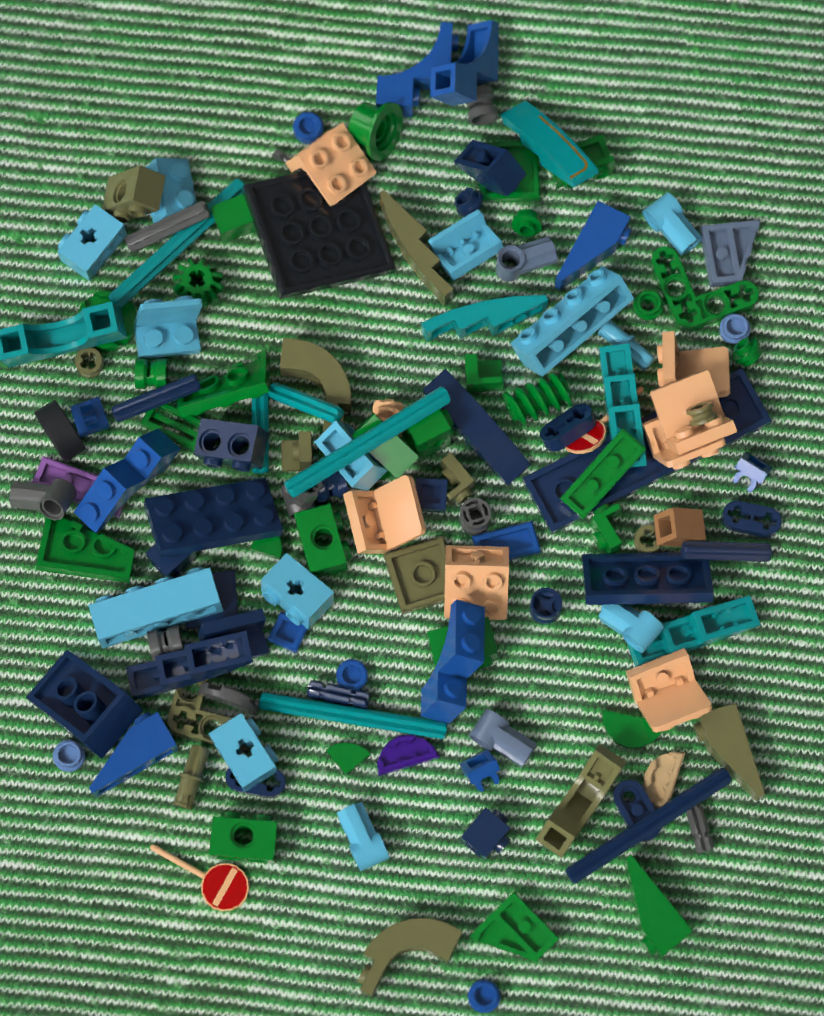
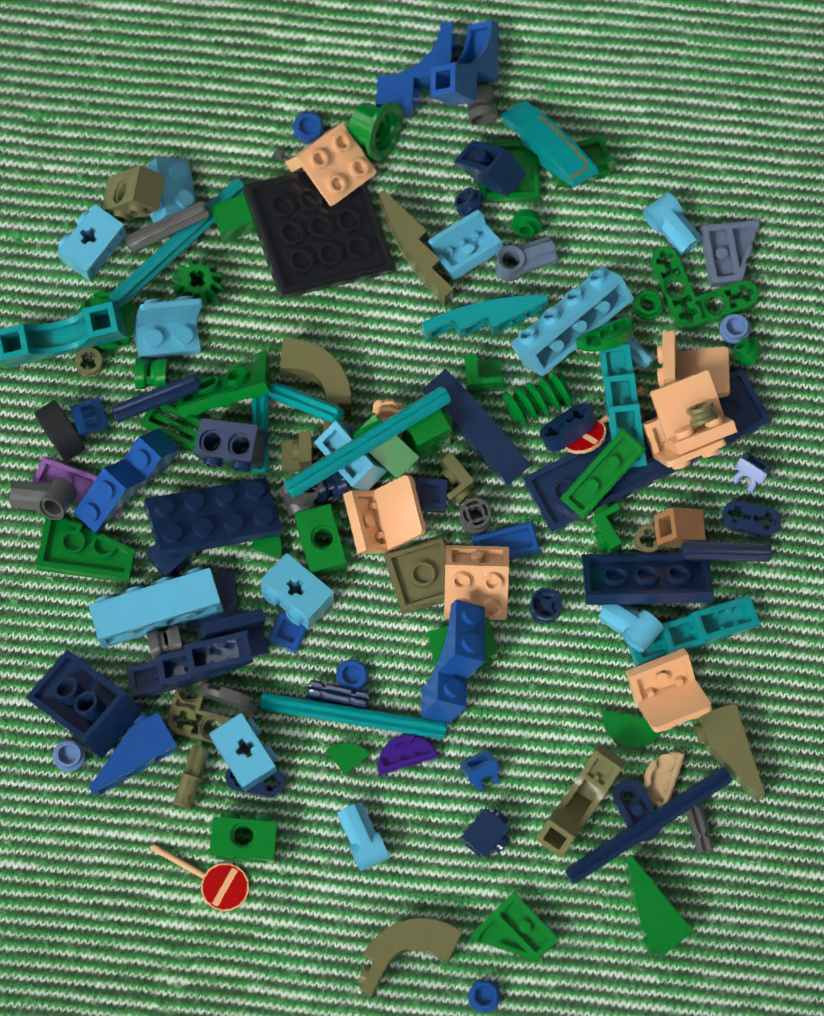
sand blue piece [469,709,537,768] -> none
blue slope [555,201,632,290] -> none
none -> green tile [575,315,634,352]

